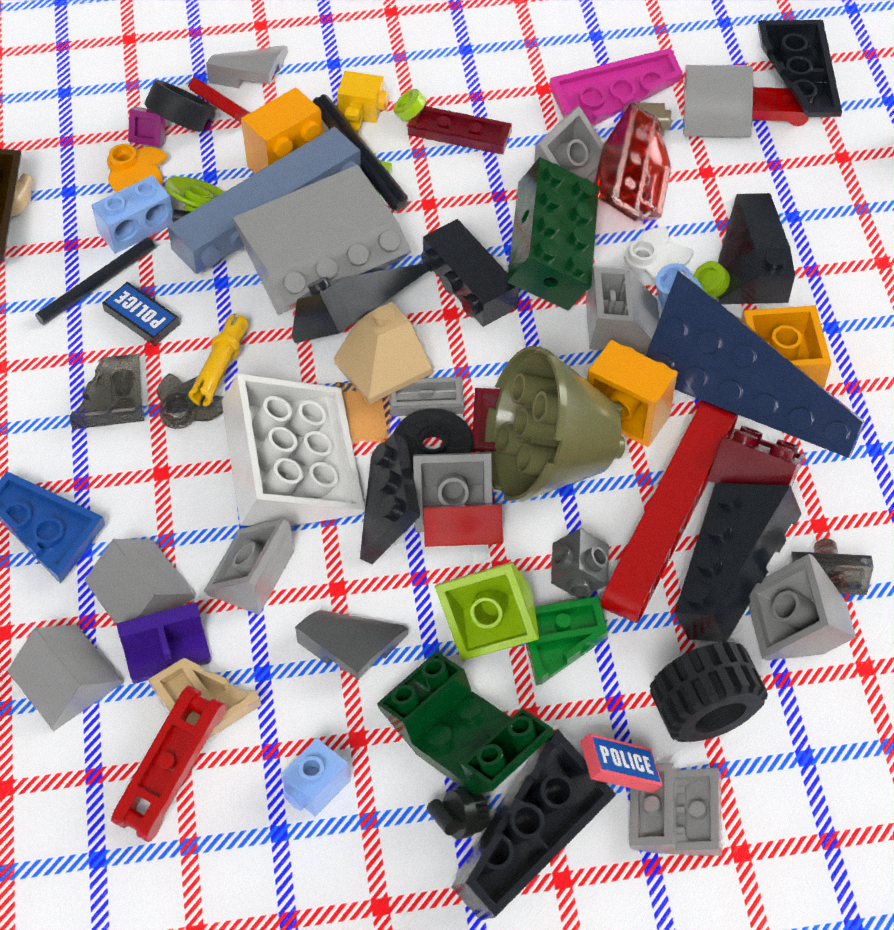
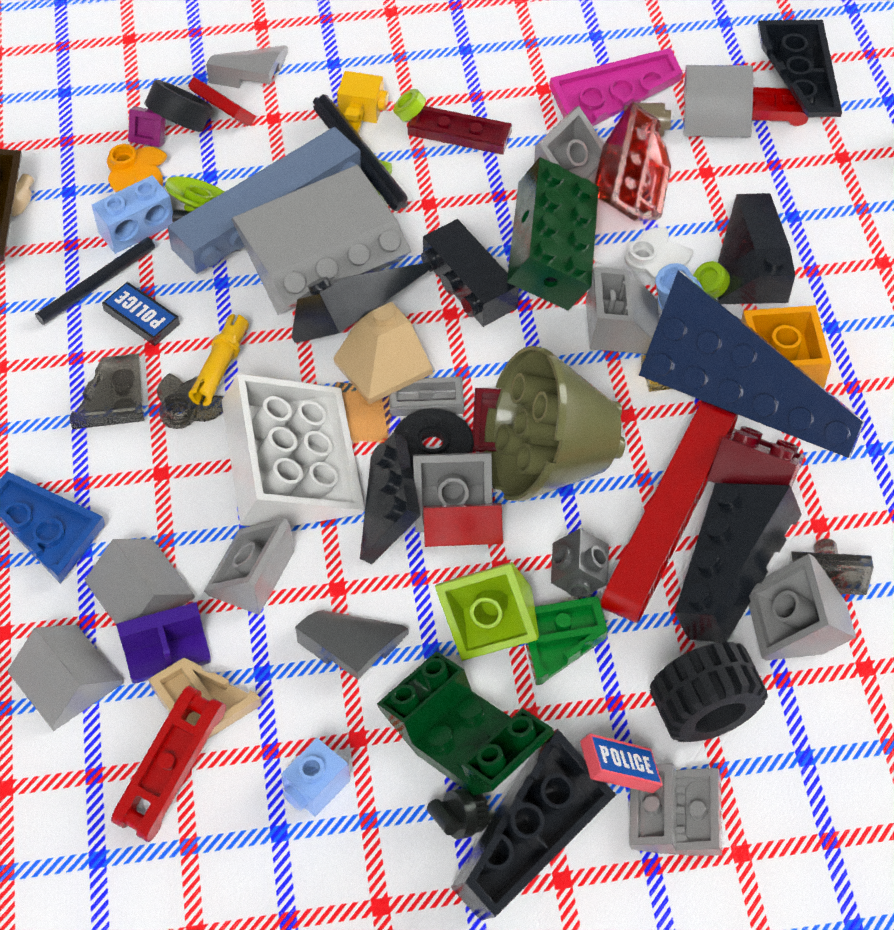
light orange brick [241,87,323,174] -> none
light orange brick [587,340,678,447] -> none

